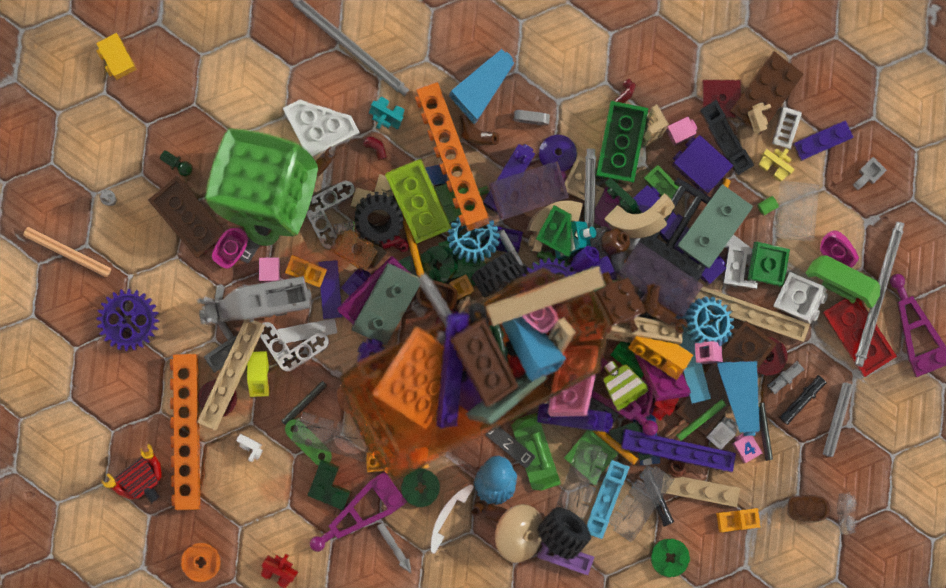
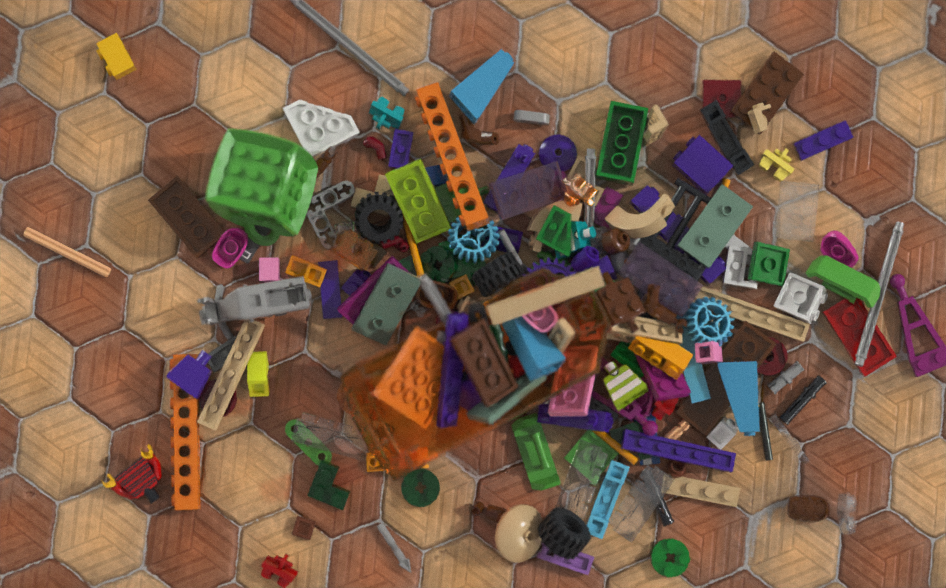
dark purple gear [96,289,160,351] -> none
light grey axle [99,190,117,206] -> none
dark green axle [160,150,193,177] -> none
orange plate [181,543,221,582] -> none
white bracket [236,434,263,462] -> none
white beam [260,322,329,372] -> none
white sticker [277,319,337,344] -> none
pearl dark grey bar [281,380,327,426] -> none
magenta plate [310,471,407,552] -> none
dark purple brick [357,338,387,371] -> none
white slope [431,485,474,554] -> none
dark azure hair [474,456,517,505] -> none
dark grey sticker [481,422,535,468] -> none
dark green plate [605,178,641,214] -> none
dark red arm [615,79,636,103] -> none
bright green plate [643,165,678,199] -> none
bright pink brick [666,117,697,146] -> none
bright green bar [676,399,726,441] -> none
light orange slope [716,508,760,532] -> none
bright pink brick [732,432,762,463] -> none
bright green hinge [757,196,779,216] -> none
white slope [772,106,802,149] -> none
light grey axle [823,382,853,457] -> none
light grey plate [853,157,887,190] -> none
none -> dark purple torso [165,350,212,399]
none -> copper tile [292,516,316,540]
none -> dark purple plate [388,129,414,169]
none -> clear orange hips [562,173,597,207]
none -> clear bar [769,414,810,465]

